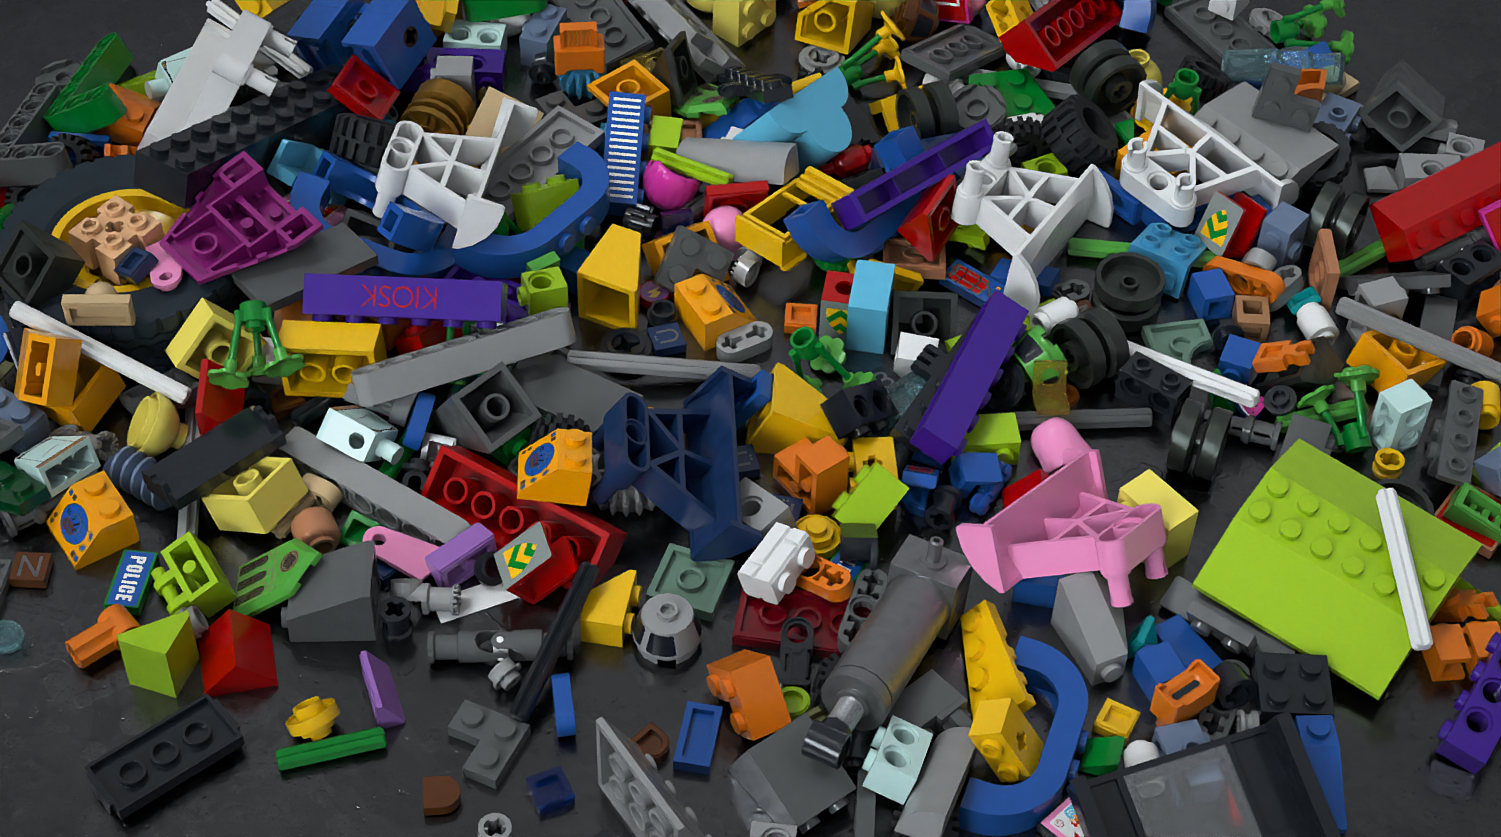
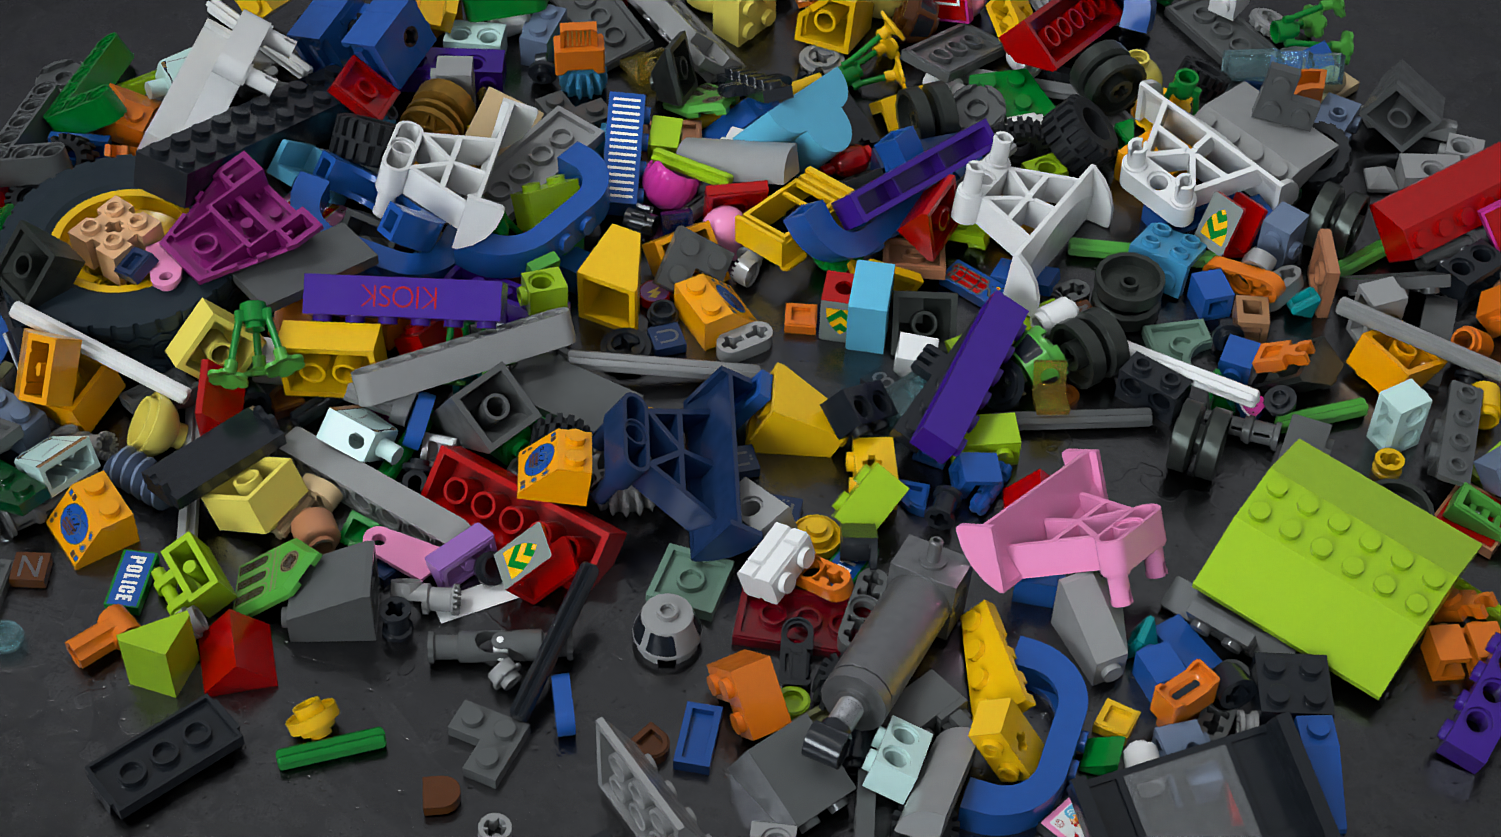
tan tile [61,281,136,326] -> none
medium lavender slope [359,650,406,729] -> none
clear blue tile [526,765,575,815] -> none
yellow slope [580,570,642,647] -> none
light orange slope [587,59,672,121] -> none
orange brick [773,435,850,515] -> none
plant [788,326,875,394] -> none
blue tile [901,465,940,489] -> none
bright pink hair [1030,417,1092,474] -> none
blue tile [1098,168,1143,226] -> none
light yellow brick [1117,469,1199,569] -> none
white brick [1296,302,1339,346] -> none
plant [1296,365,1380,454] -> none
white axle [1376,488,1433,651] -> none

